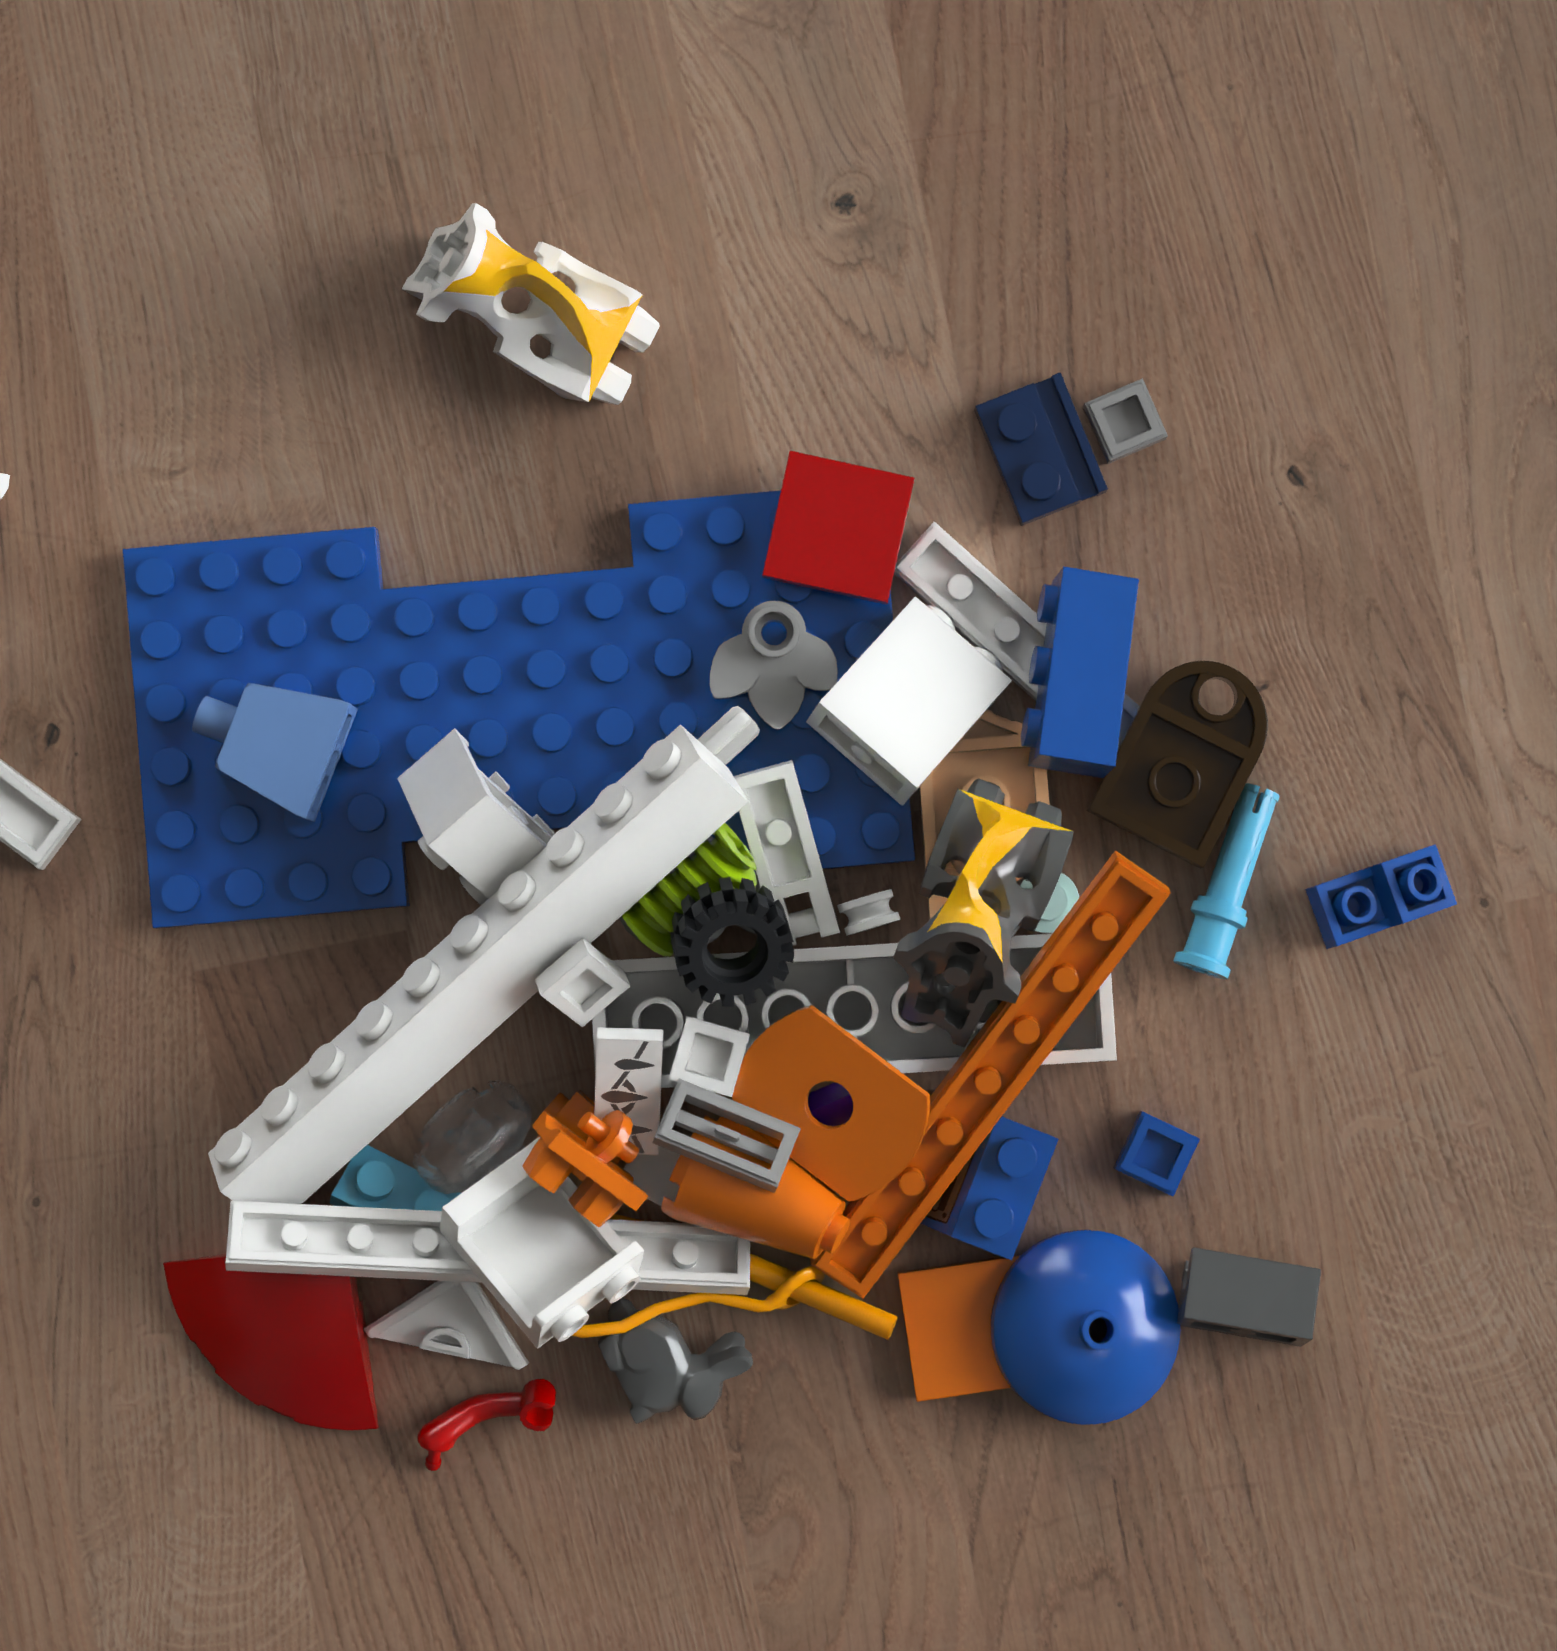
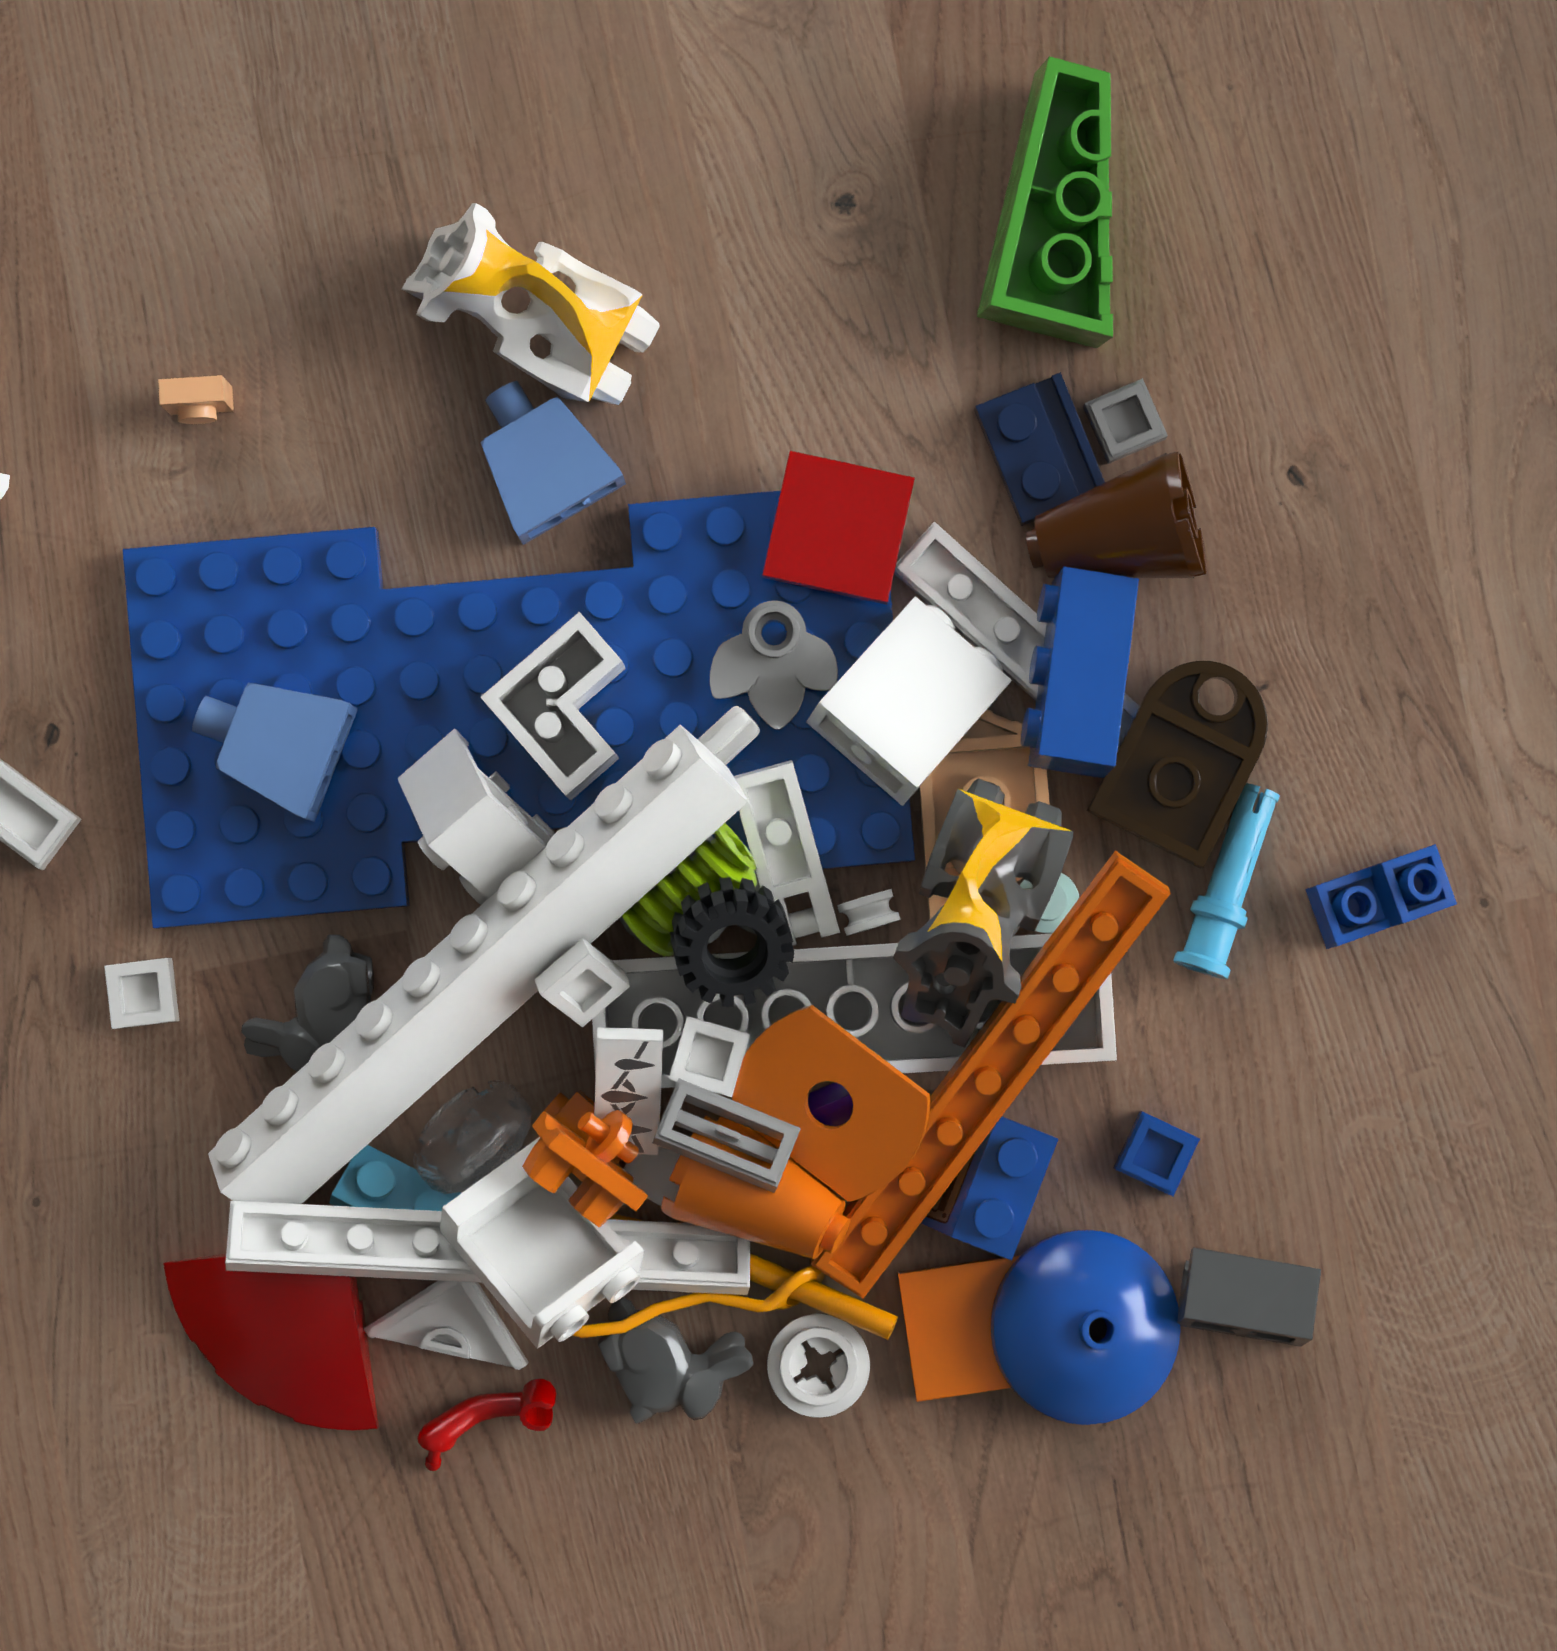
none -> white tile [104,958,179,1029]
none -> light nougat plate [158,375,234,424]
none -> dark grey animal [241,935,374,1072]
none -> medium blue torso [481,381,626,545]
none -> white brick [481,612,626,800]
none -> white gear [767,1313,870,1418]
none -> bright green wedge [976,56,1113,348]
none -> reddish brown cone [1026,451,1207,578]

